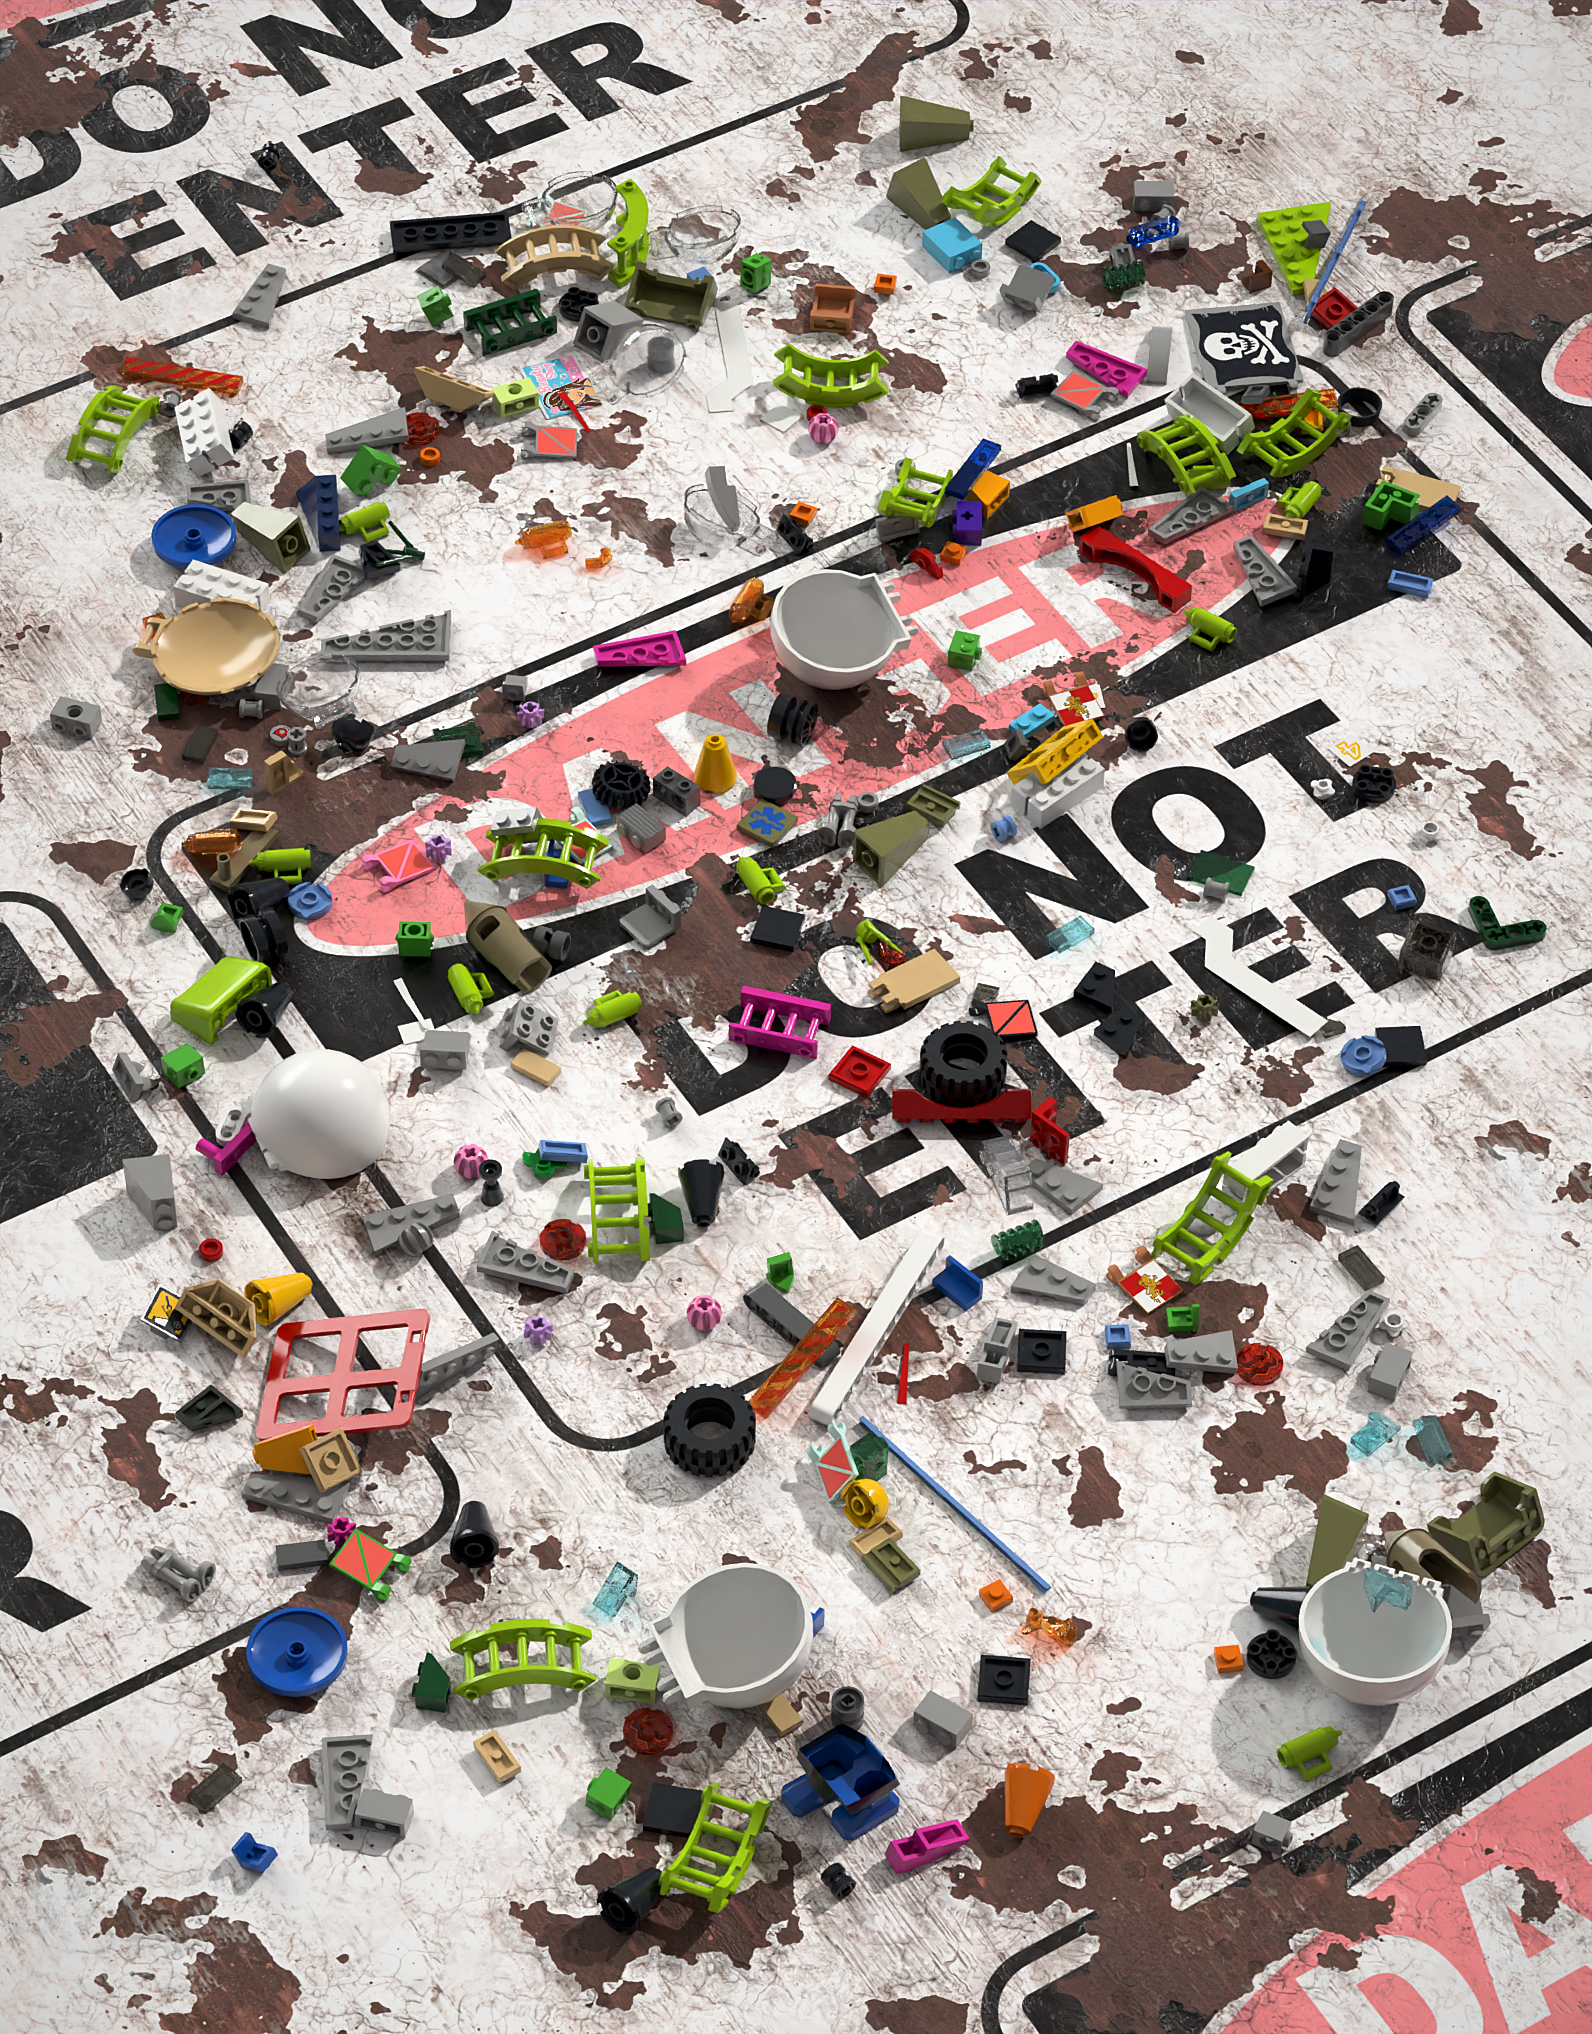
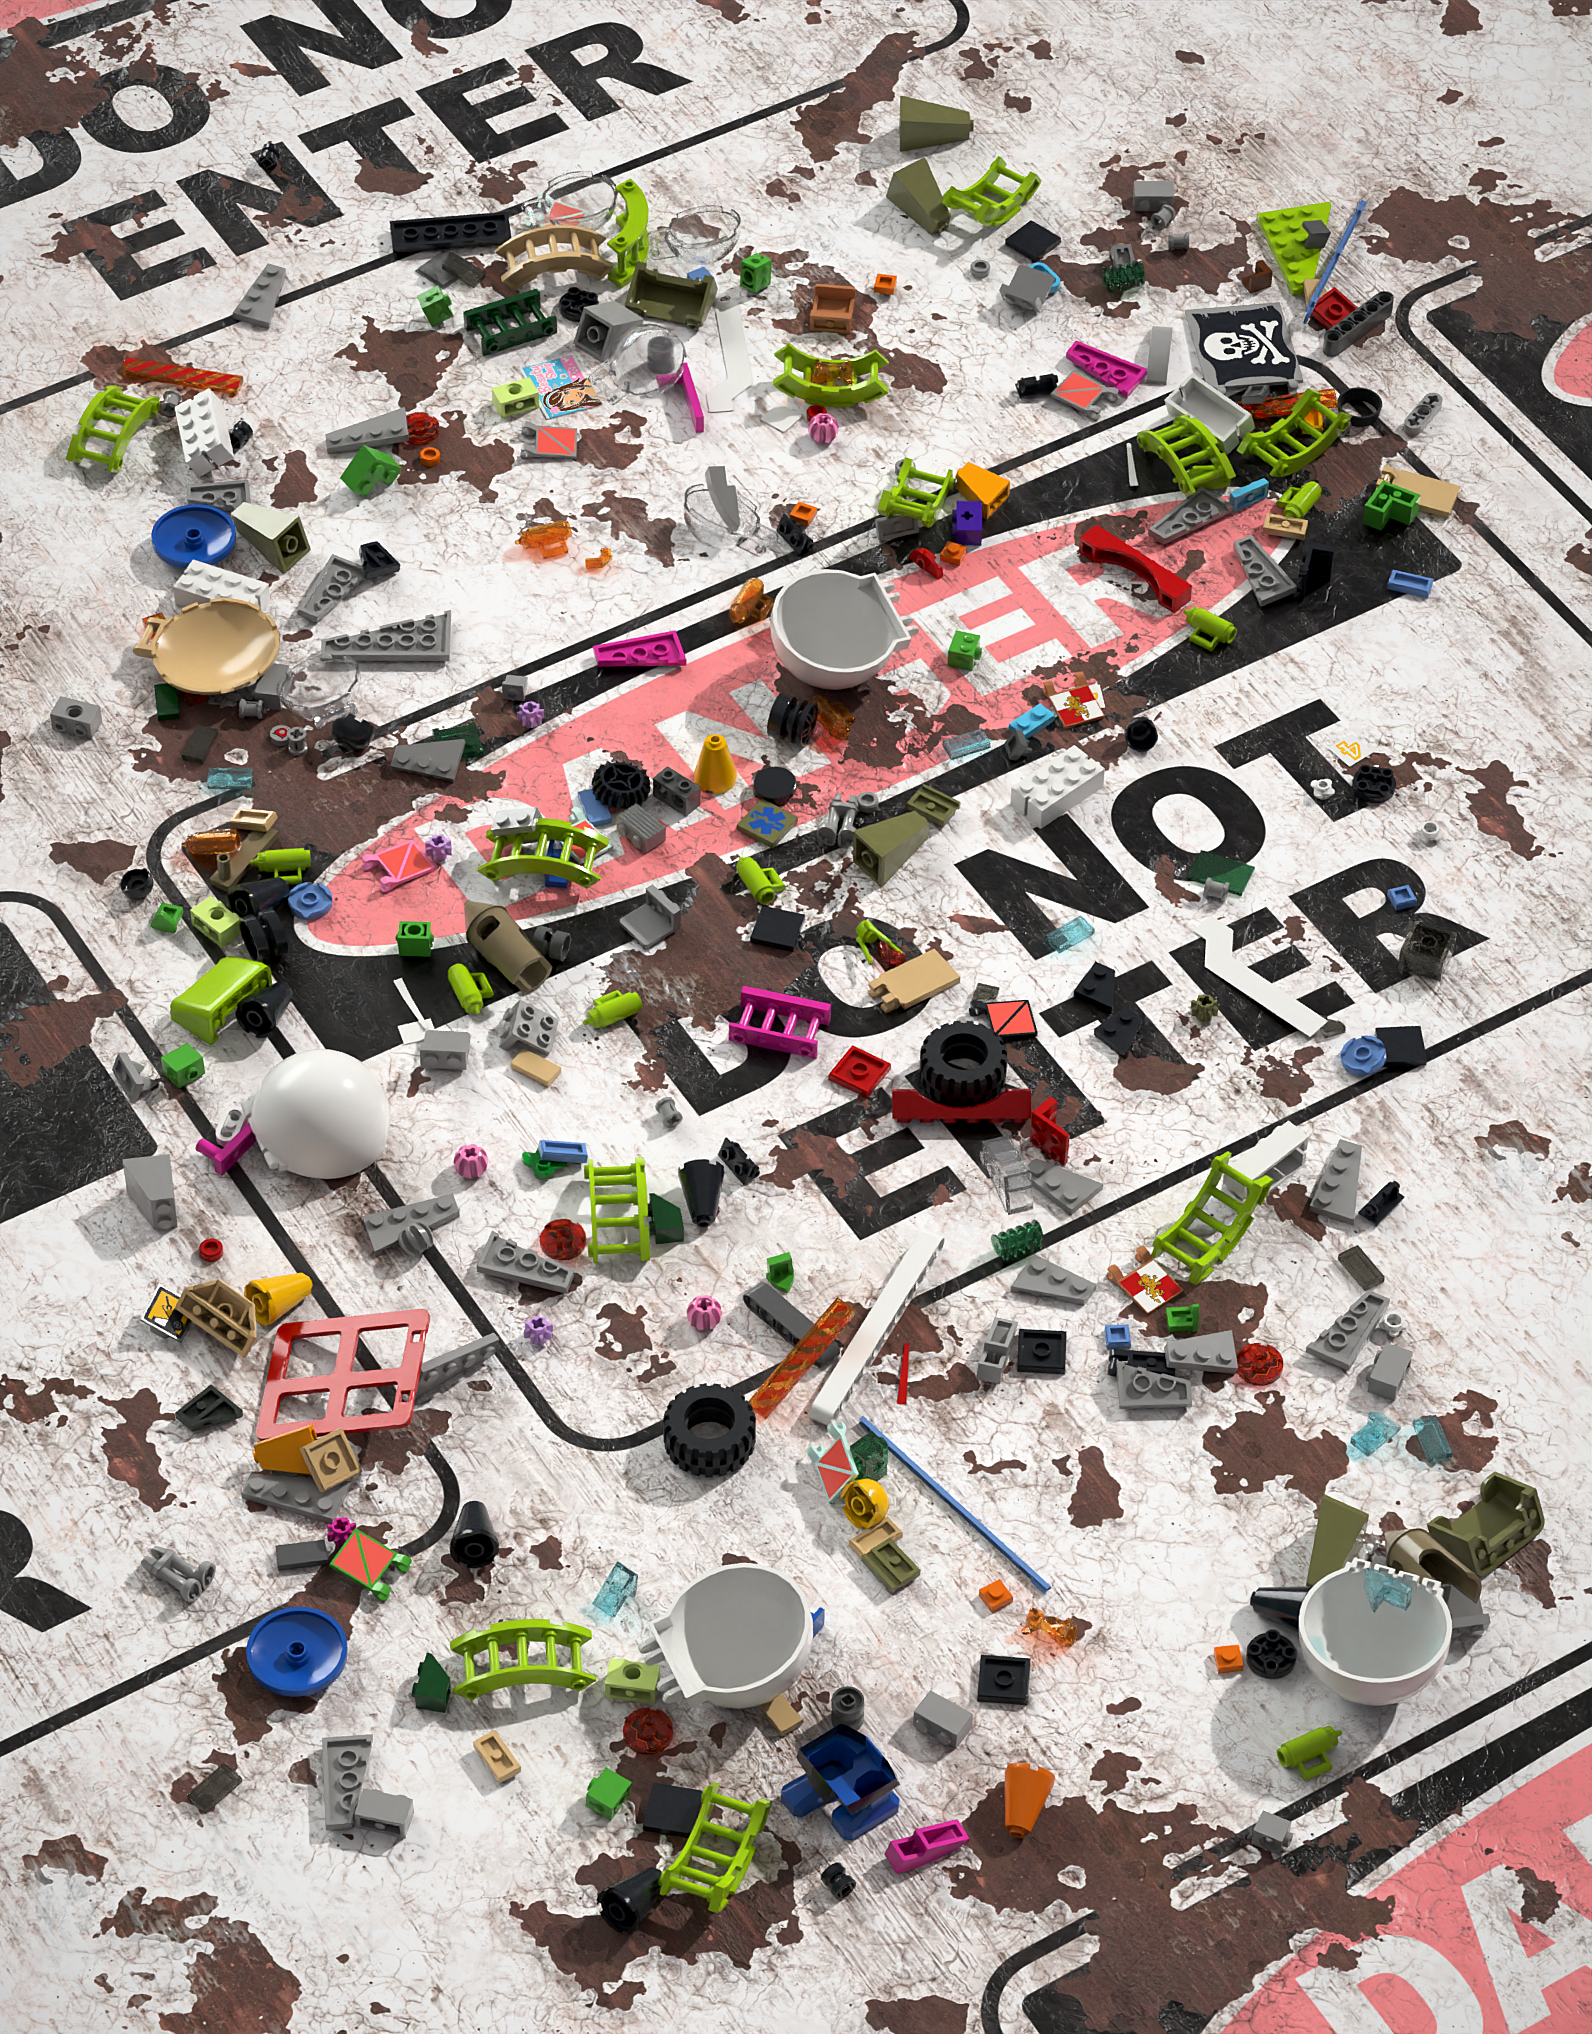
blue bracket [231,1832,278,1873] -> none
tan wing [264,750,306,796] -> none
dark blue wedge [296,475,341,552] -> none
lime piece [339,502,390,543] -> none
dark green plant [376,521,425,567] -> none
tan wedge [414,366,494,413] -> none
black piece [479,1159,504,1207] -> none
red sticker [557,391,591,433] -> none
medium azure brick [922,217,982,273] -> none
blue panel [932,1255,983,1312] -> none
clear blue tile [945,438,1001,500] -> none
medium blue wheel [990,815,1017,842] -> none
yellow window [1006,719,1103,785] -> none
light orange slope [1065,495,1123,532] -> none
clear blue beam [1126,216,1181,247] -> none
clear blue tile [1386,495,1461,555] -> none
dark green beam [1468,896,1547,950] -> none
none -> yellowish green brick [190,896,241,948]
none -> dark pink piece [656,362,704,433]
none -> clear orange piece [809,695,855,740]
none -> clear orange animal [811,359,854,385]

